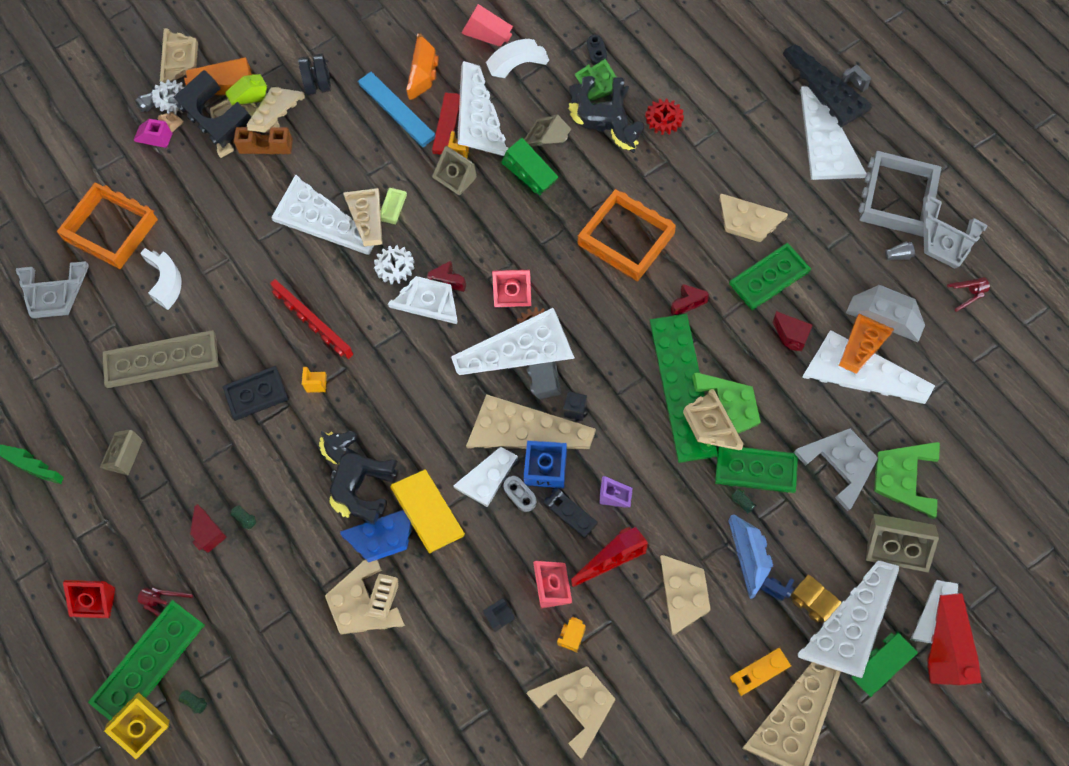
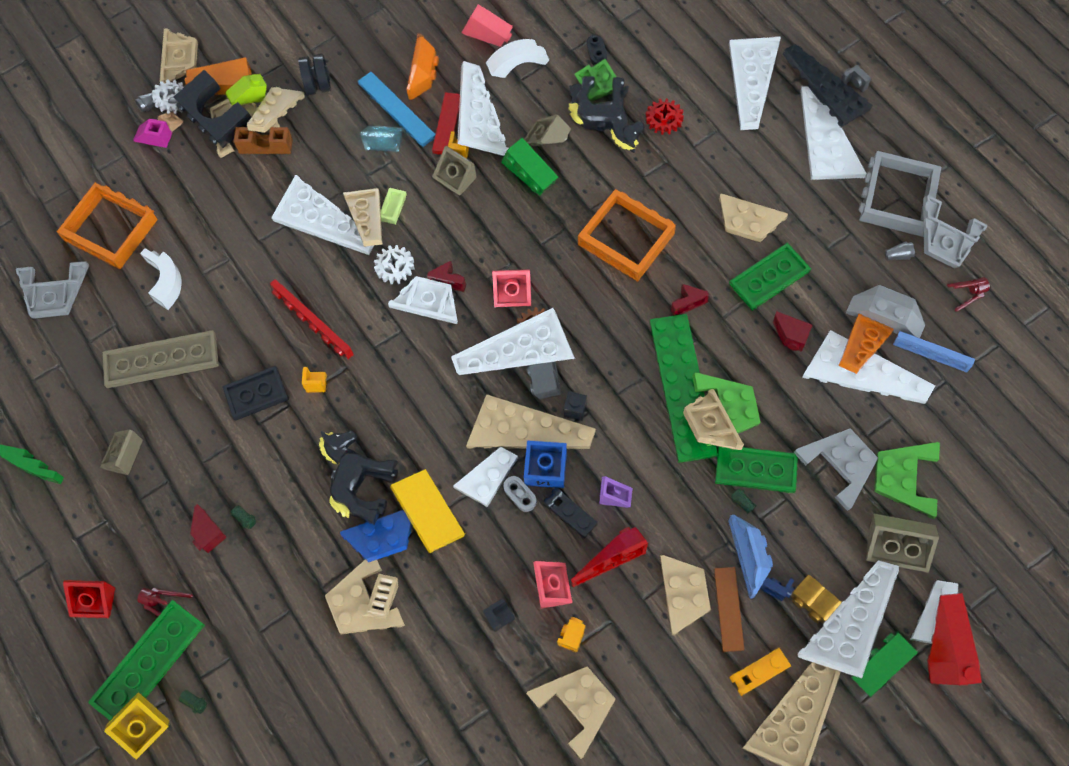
none -> clear light blue slope [361,125,403,152]
none -> dark orange tile [714,567,744,652]
none -> white wing [729,37,781,130]
none -> medium blue tile [893,331,975,372]

